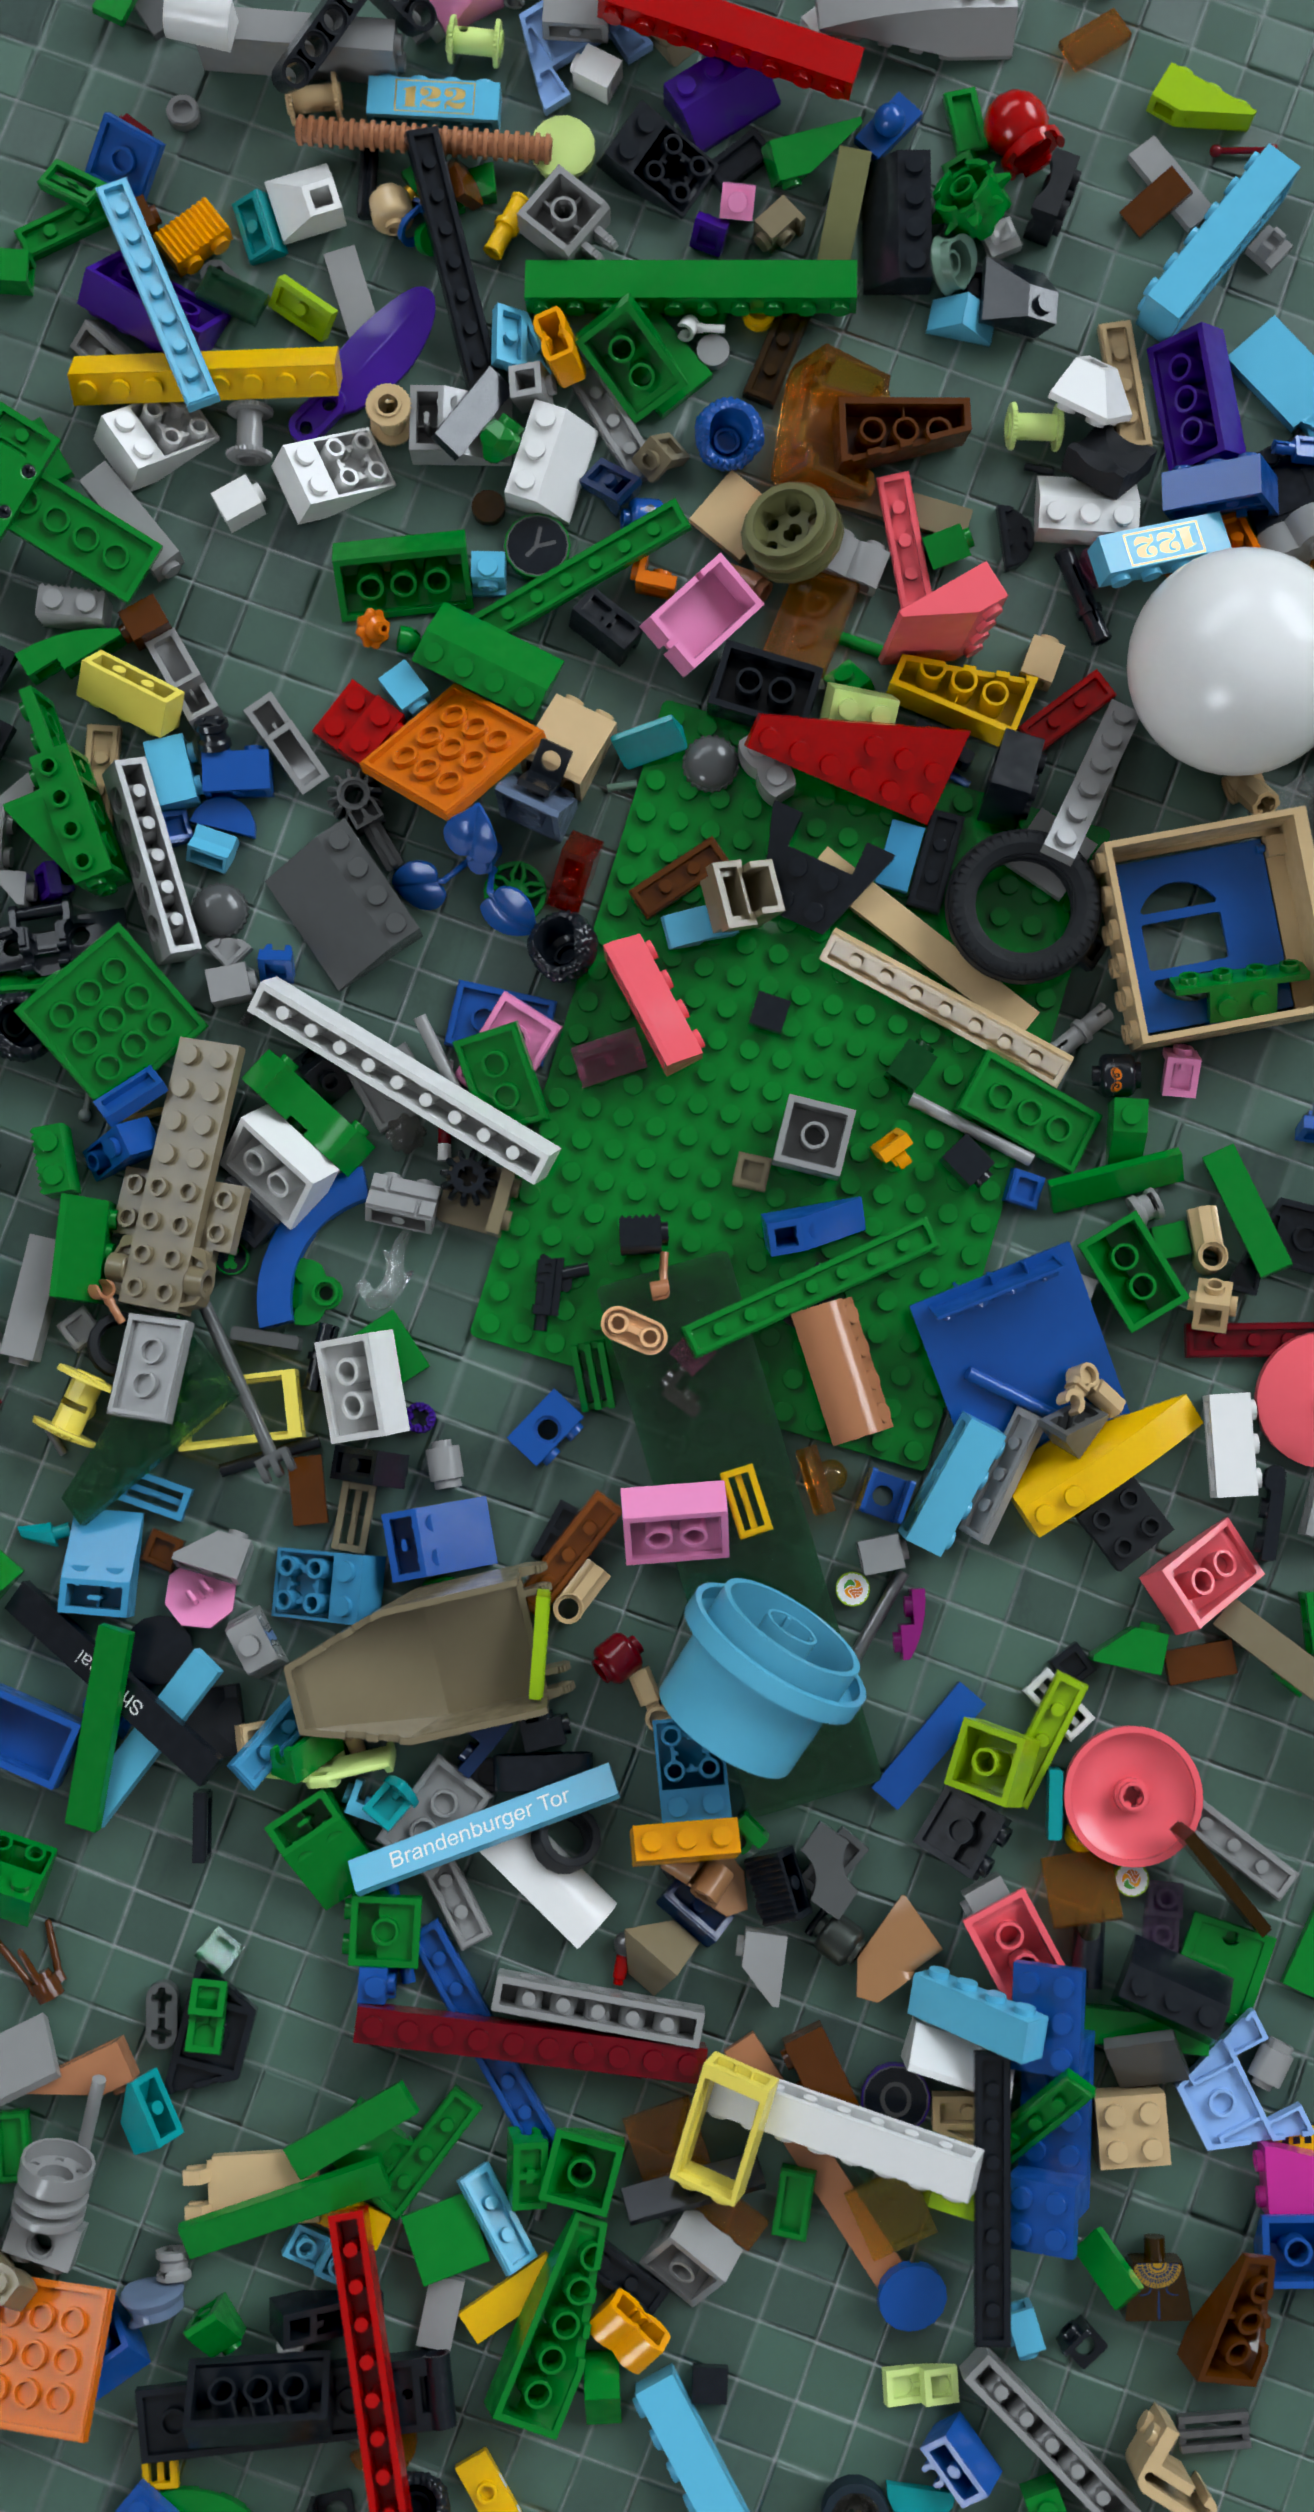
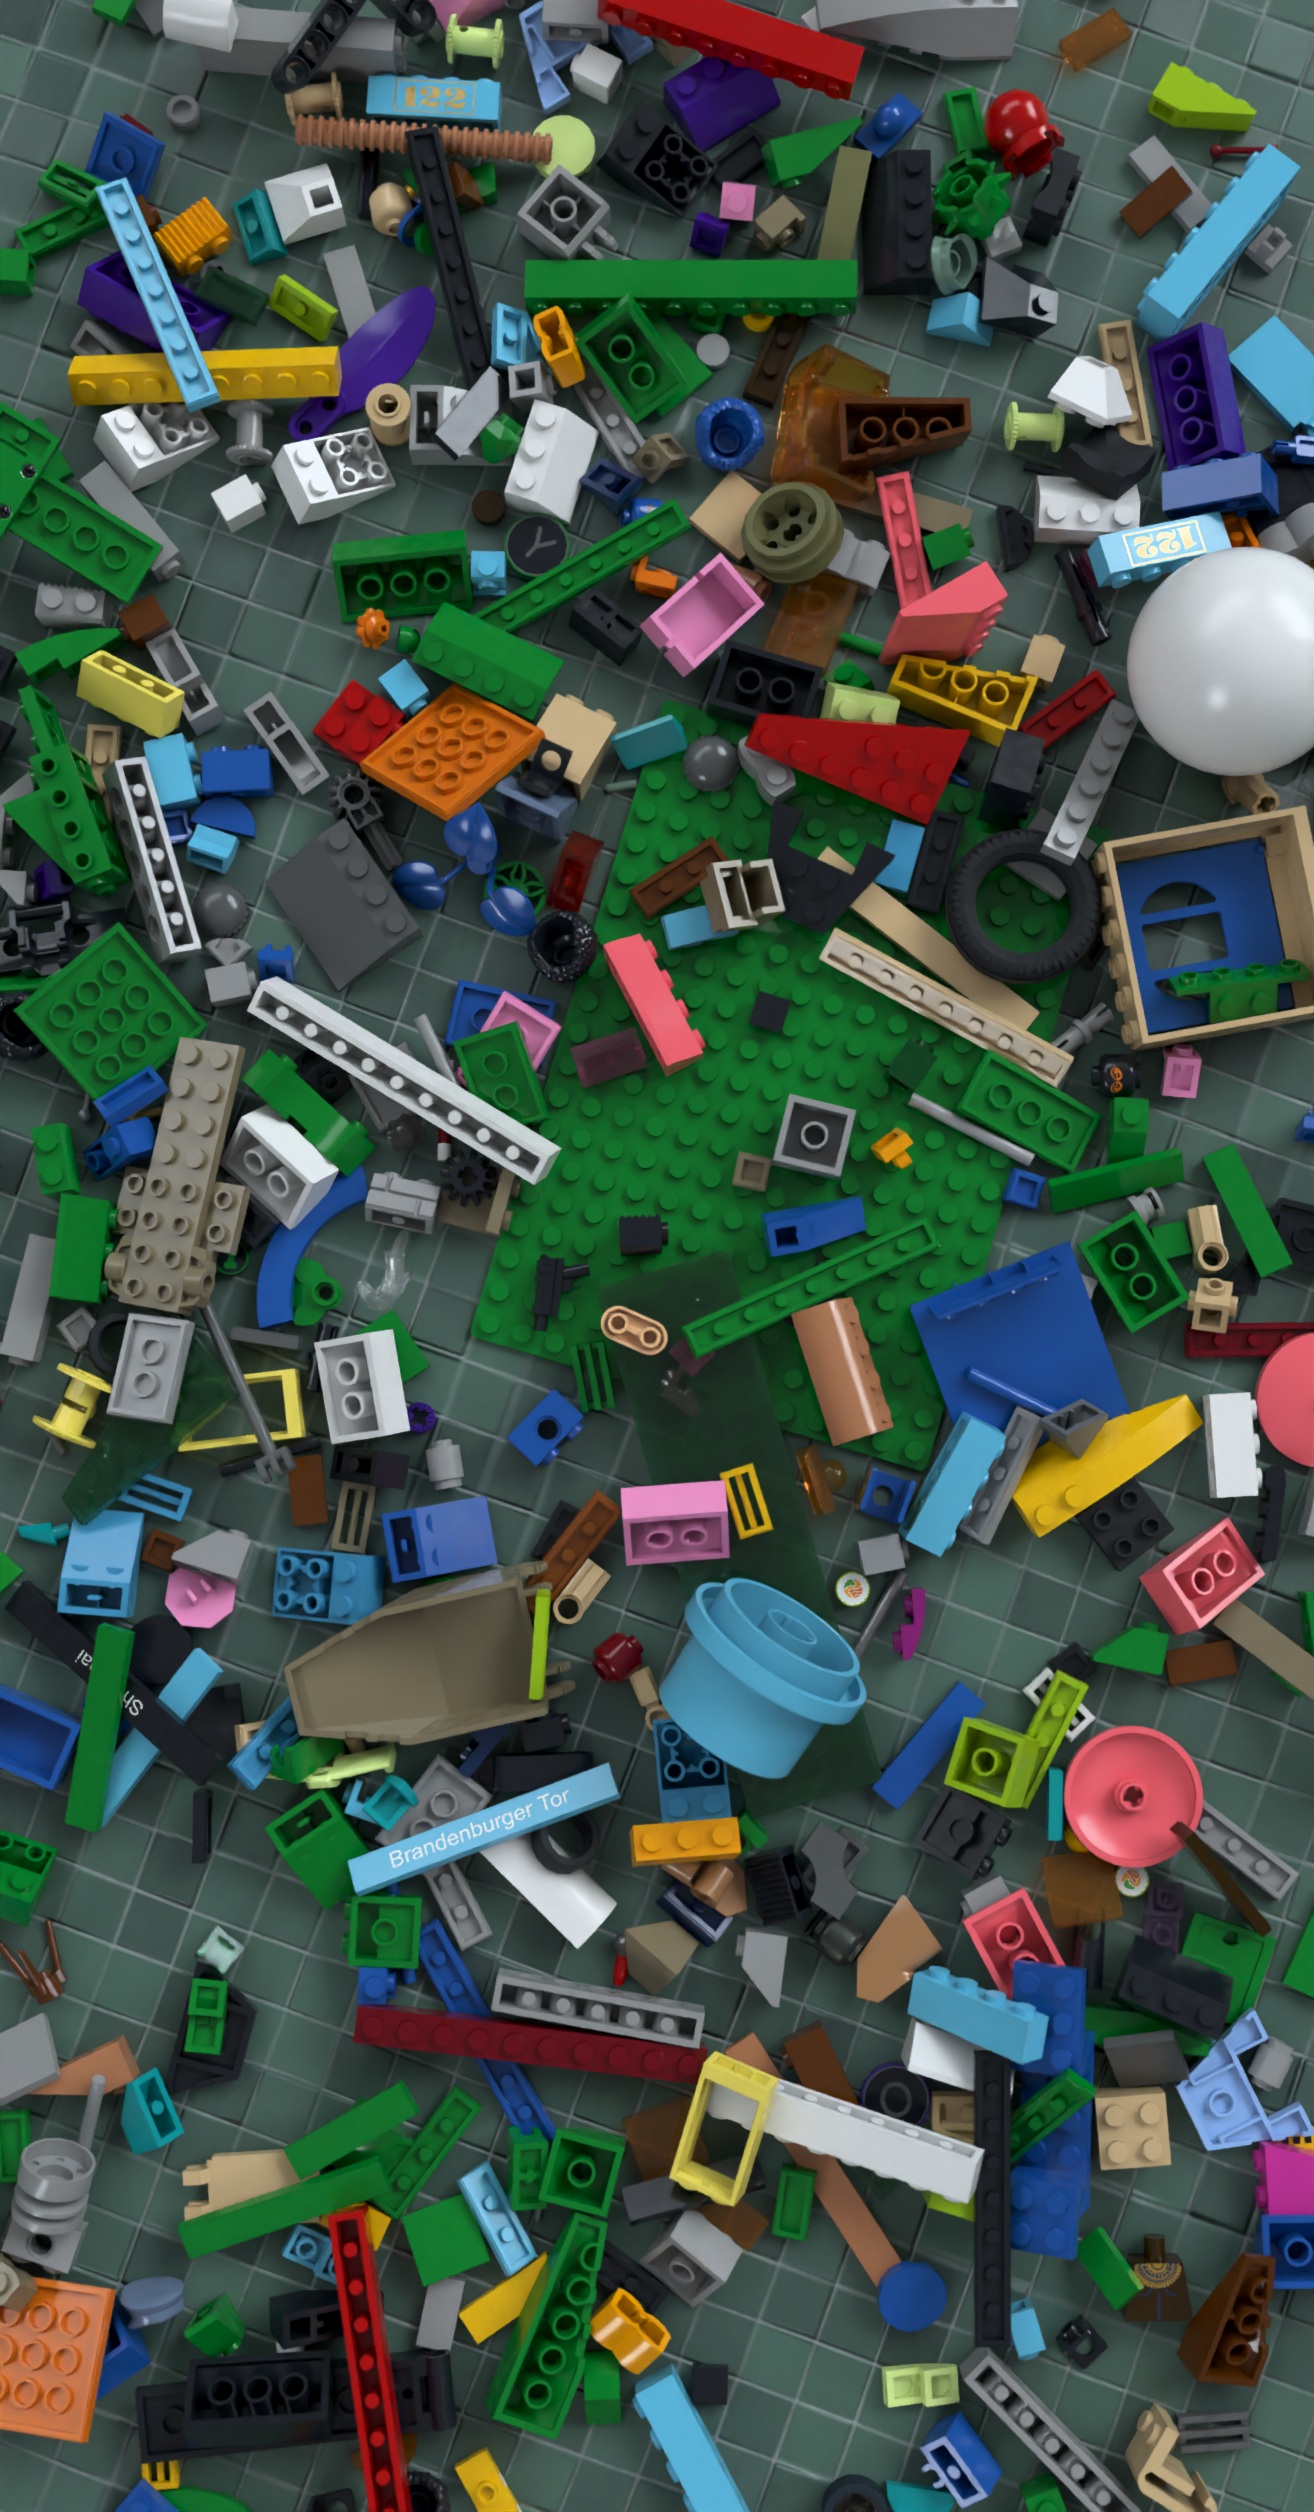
nougat hand [88,1279,126,1325] -> none
dark grey beam [146,1979,180,2050] -> none
light grey wheel [156,2244,192,2283] -> none
black wheel [194,715,232,753] -> none
light grey torso [225,1605,290,1679] -> none
yellow pin [483,192,529,260] -> none
nougat hand [649,1252,670,1301] -> none
white hand [677,315,725,342] -> none
clear yellow tile [844,2176,938,2262] -> none
black brick [939,1134,995,1190] -> none
tan bar [1056,1362,1126,1418] -> none

